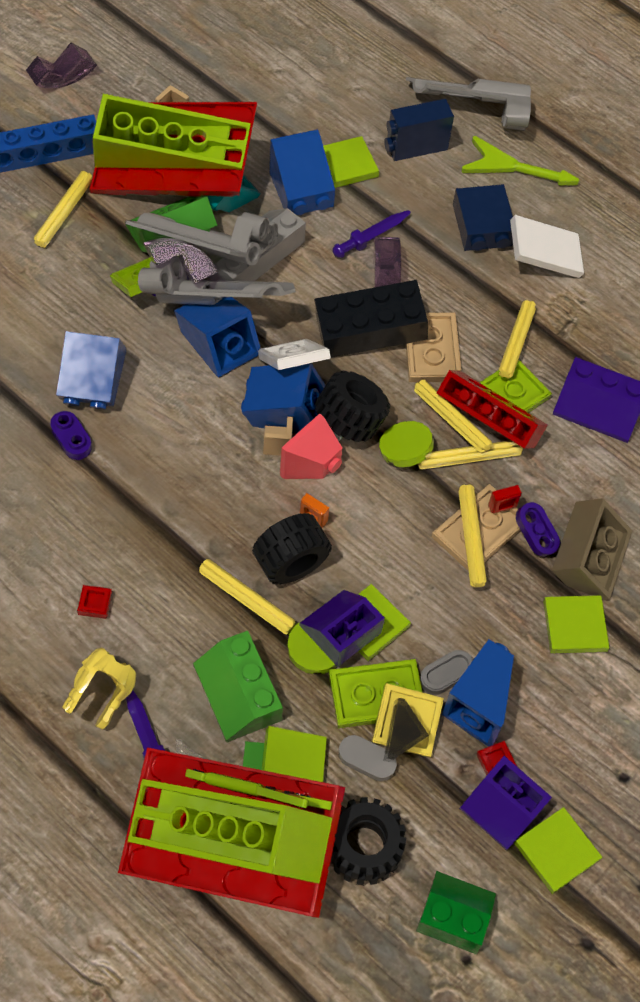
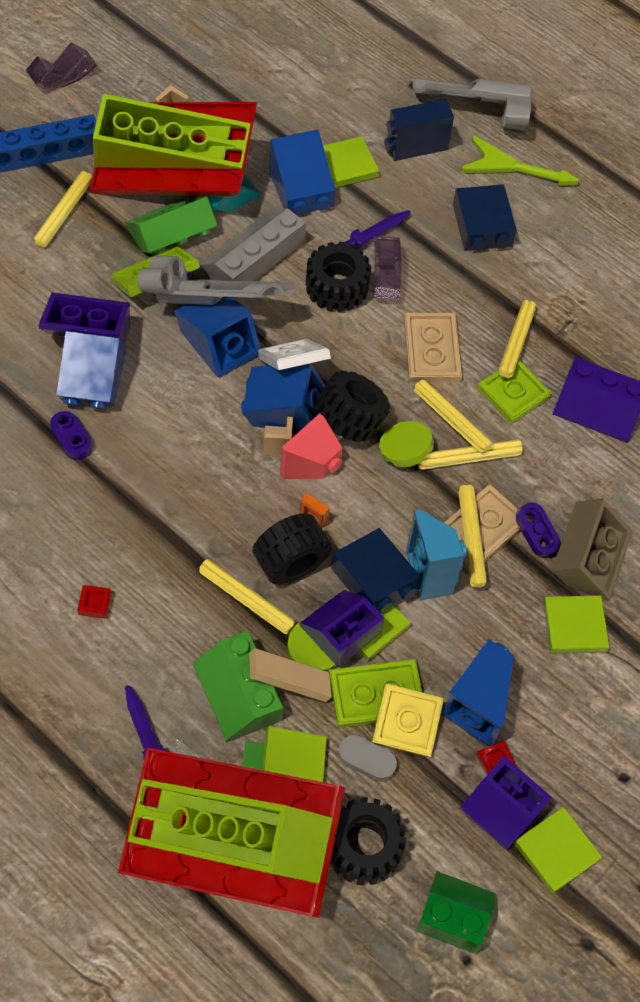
light yellow piece [62,647,136,729] -> none
light grey panel [125,212,278,266] -> none
brick [143,238,218,283] -> none
lime piece [185,769,332,810] -> none
black brick [314,280,428,358] -> none
clear smoke slope [383,698,429,762] -> none
light grey tile [420,650,473,695] -> none
red brick [437,370,548,449] -> none
red tile [488,485,522,514] -> none
white tile [510,215,584,278] -> none
none -> dark purple slope [39,292,130,344]
none -> tan tile [249,648,332,702]
none -> black tyre [305,242,371,312]
none -> dark blue brick [331,528,420,614]
none -> dark azure slope [406,510,467,601]

